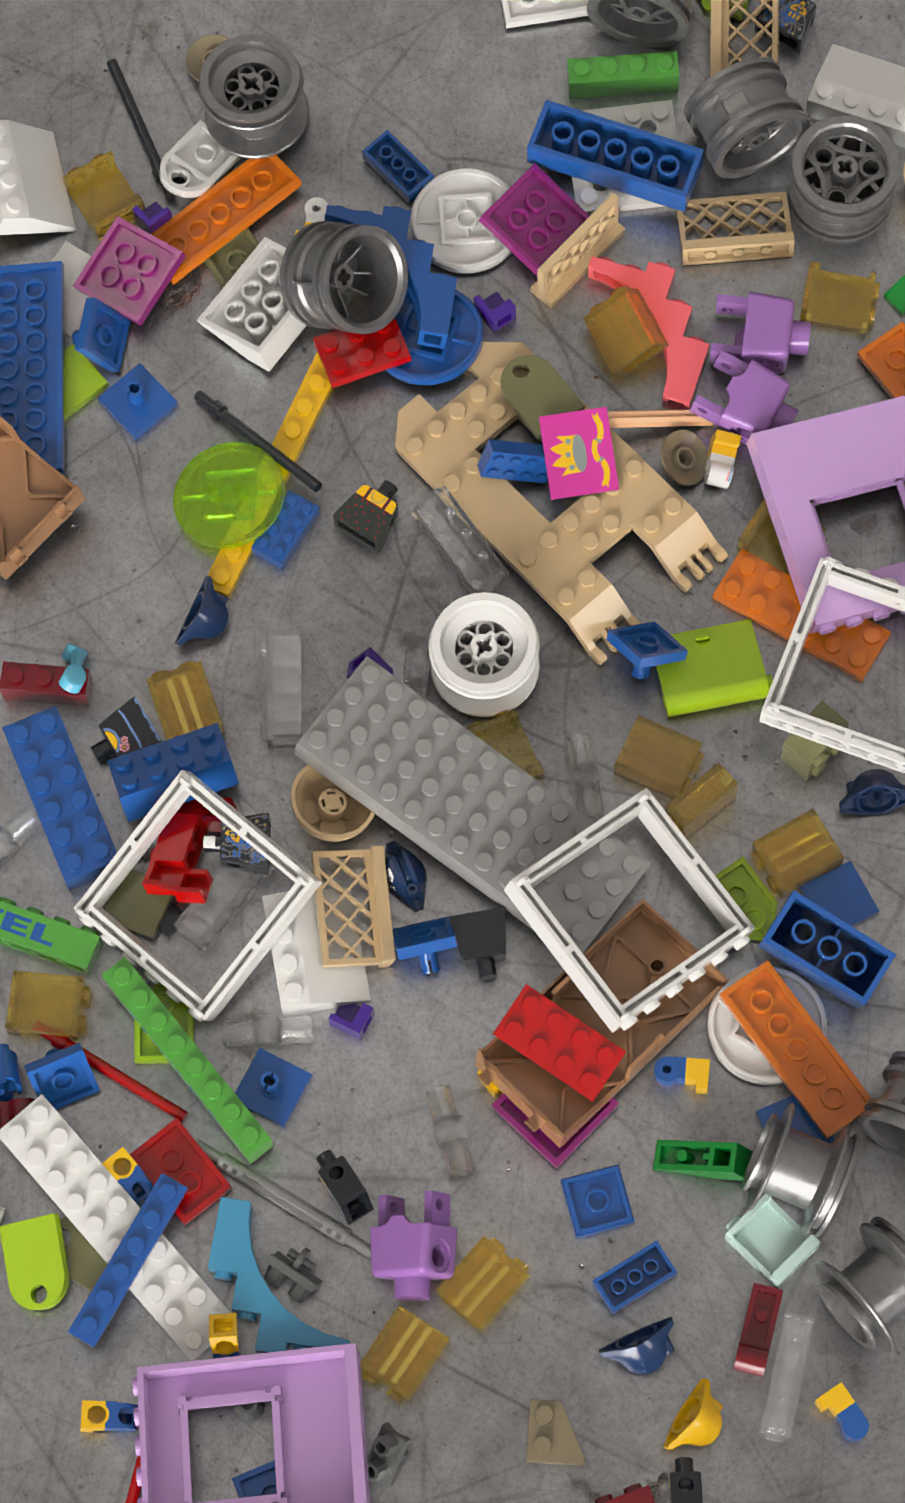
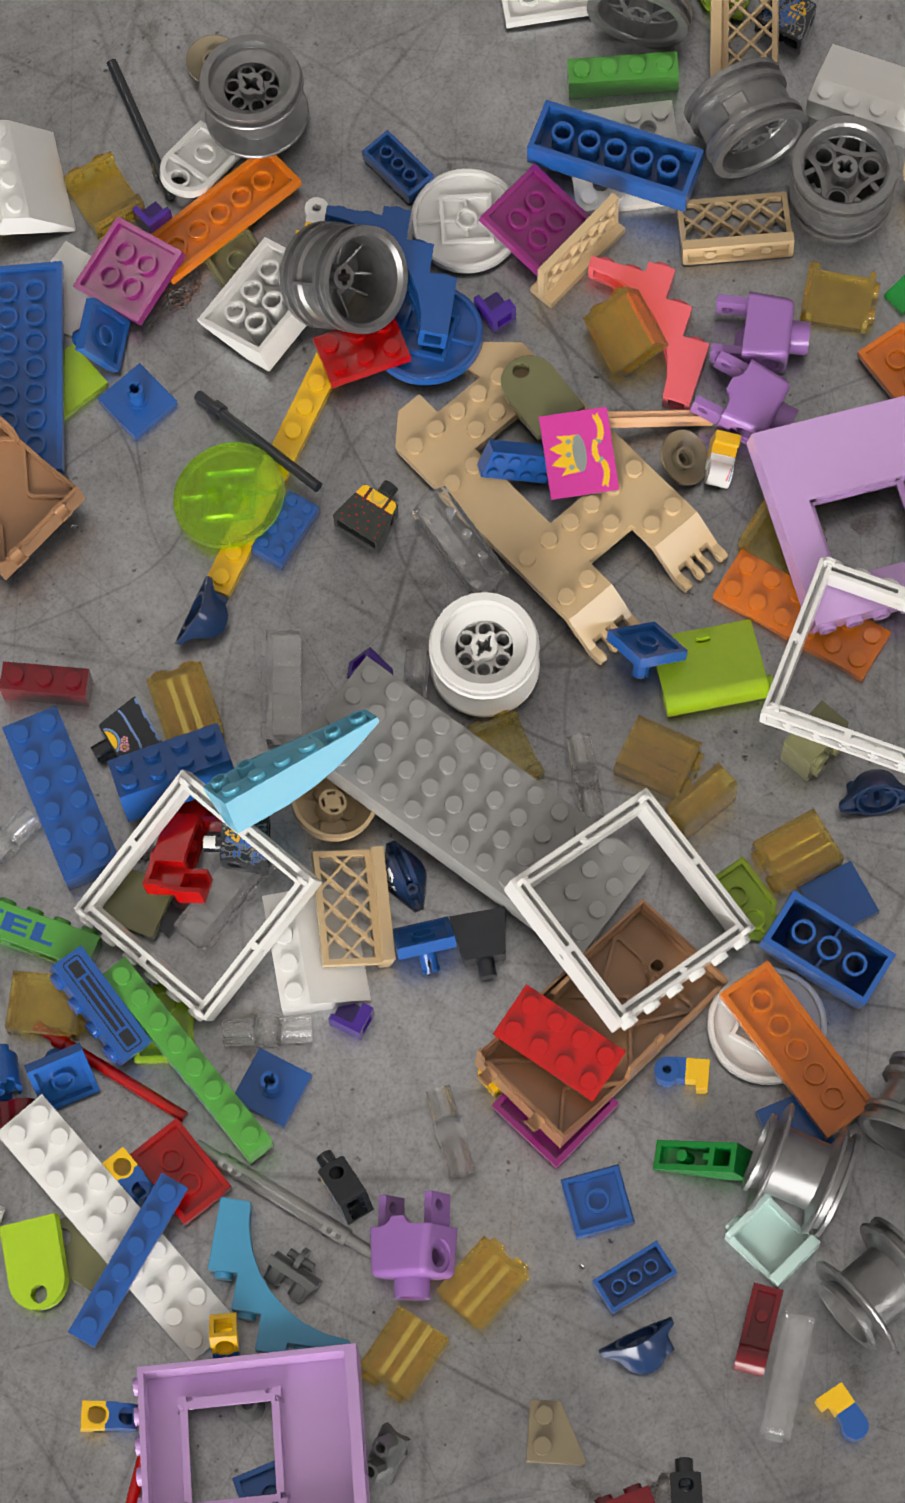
medium azure bar [59,643,88,694] -> none
yellow hat [663,1378,723,1449] -> none
none -> blue brick [49,946,152,1067]
none -> medium azure wedge [202,709,379,833]

